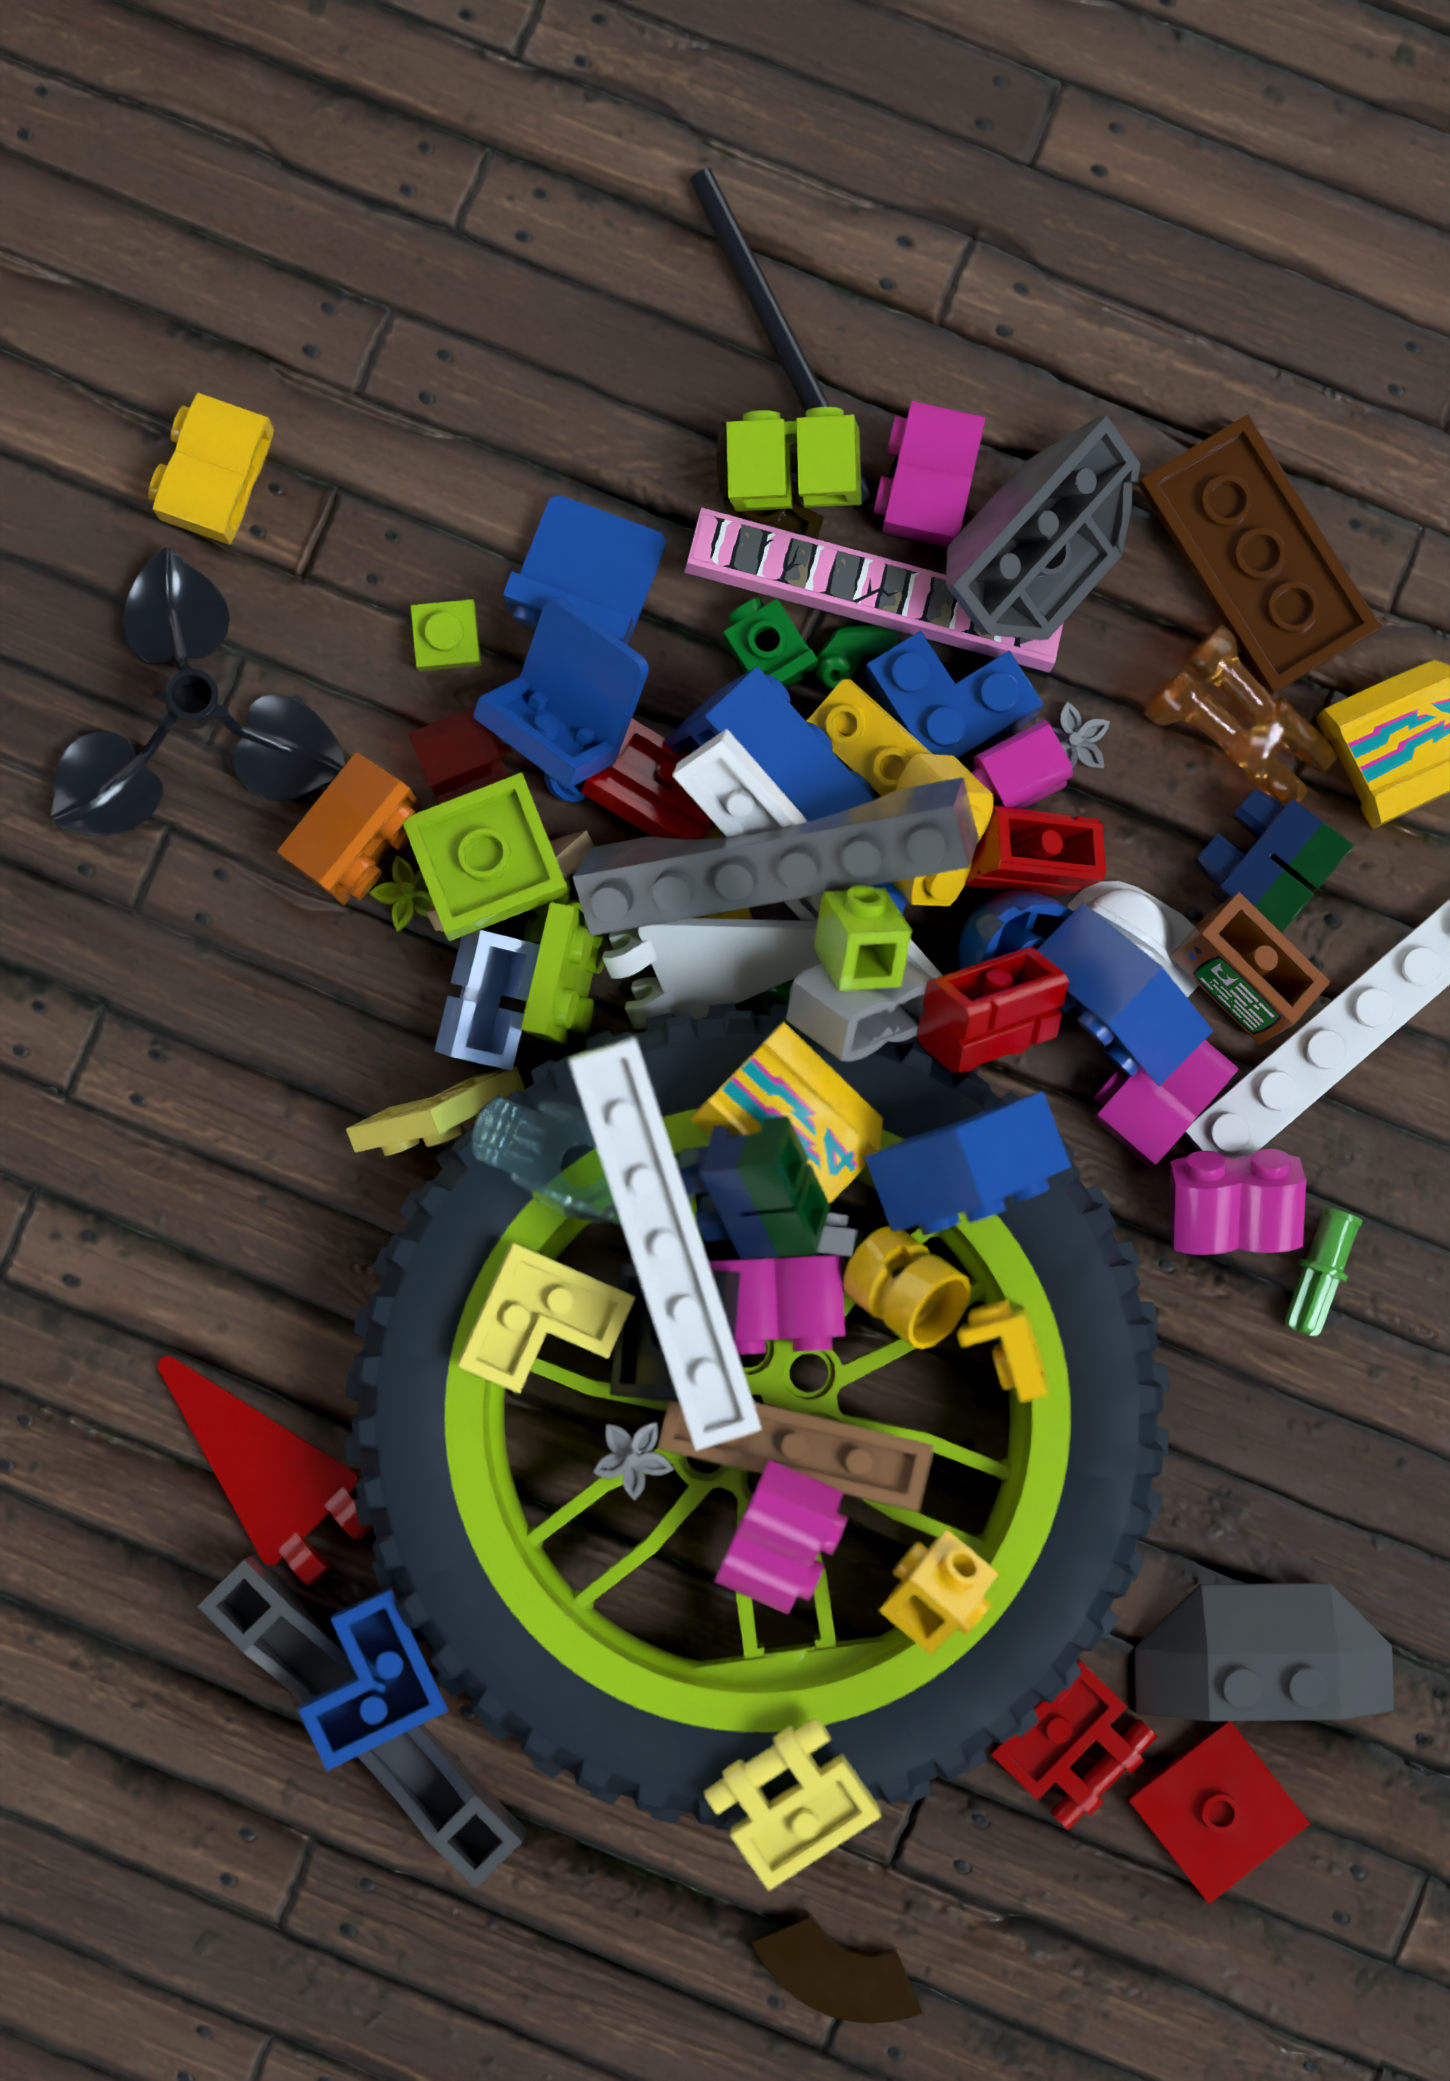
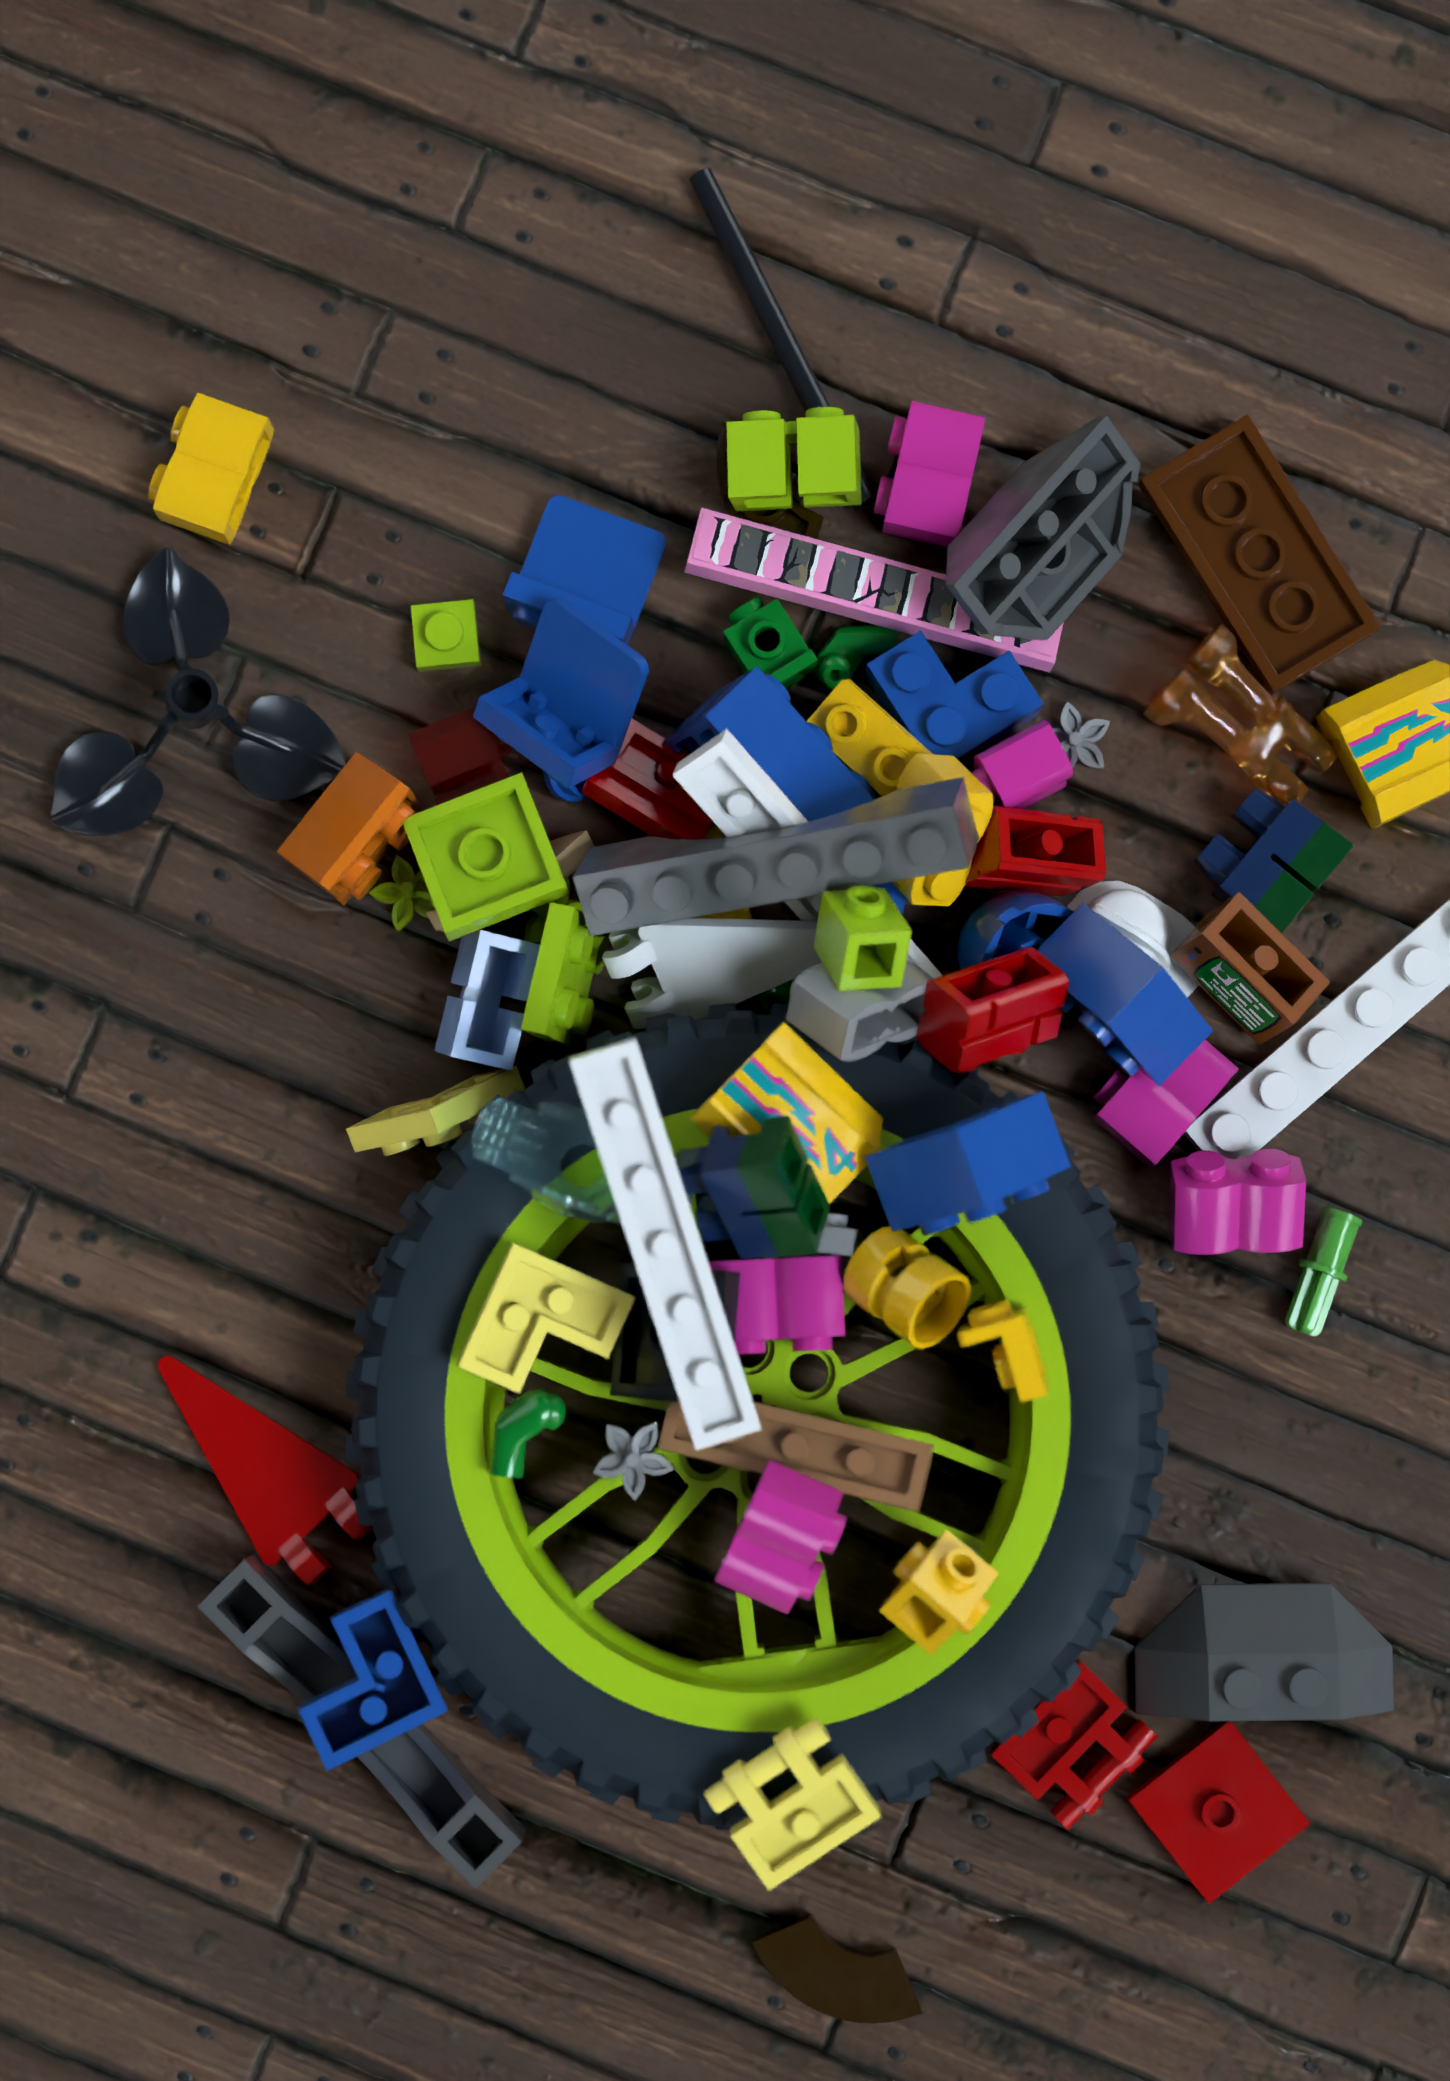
none -> green arm [490,1389,566,1478]

